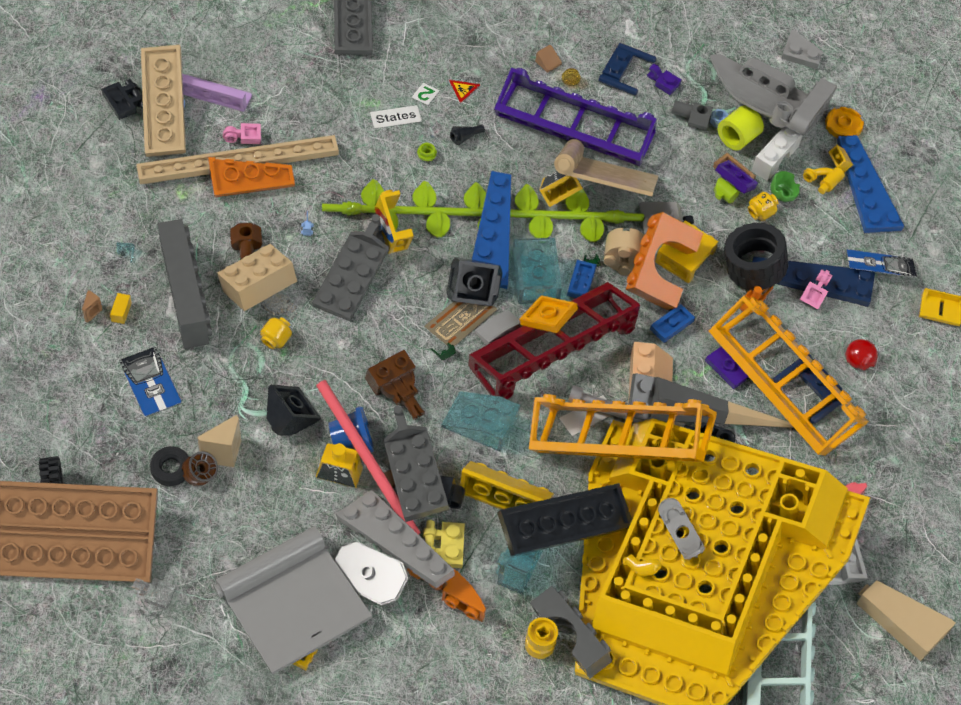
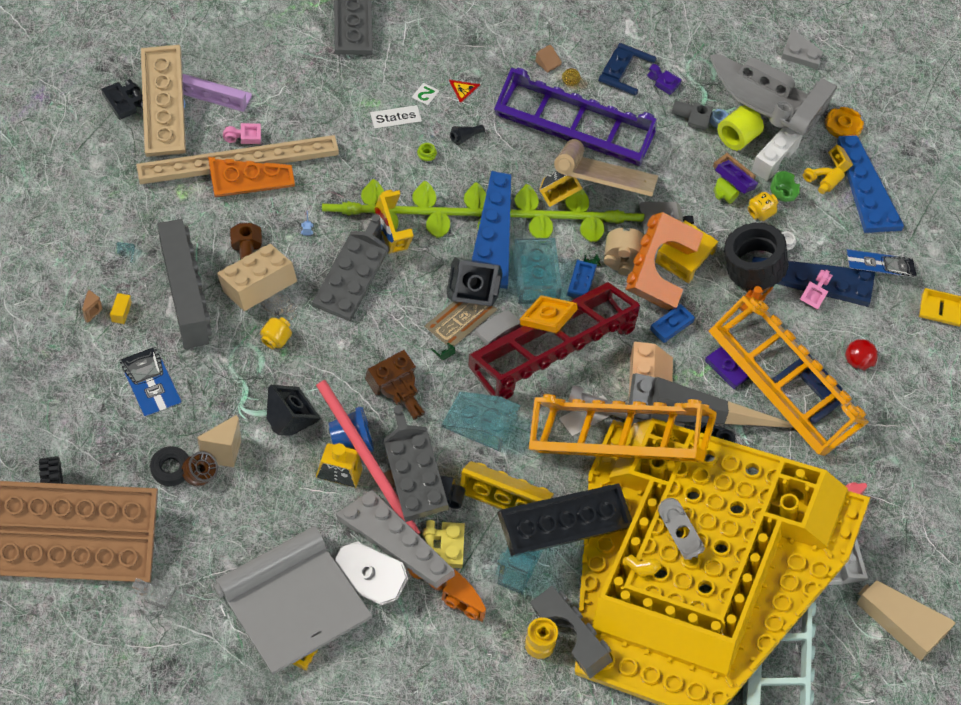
none -> white plate [782,231,796,251]

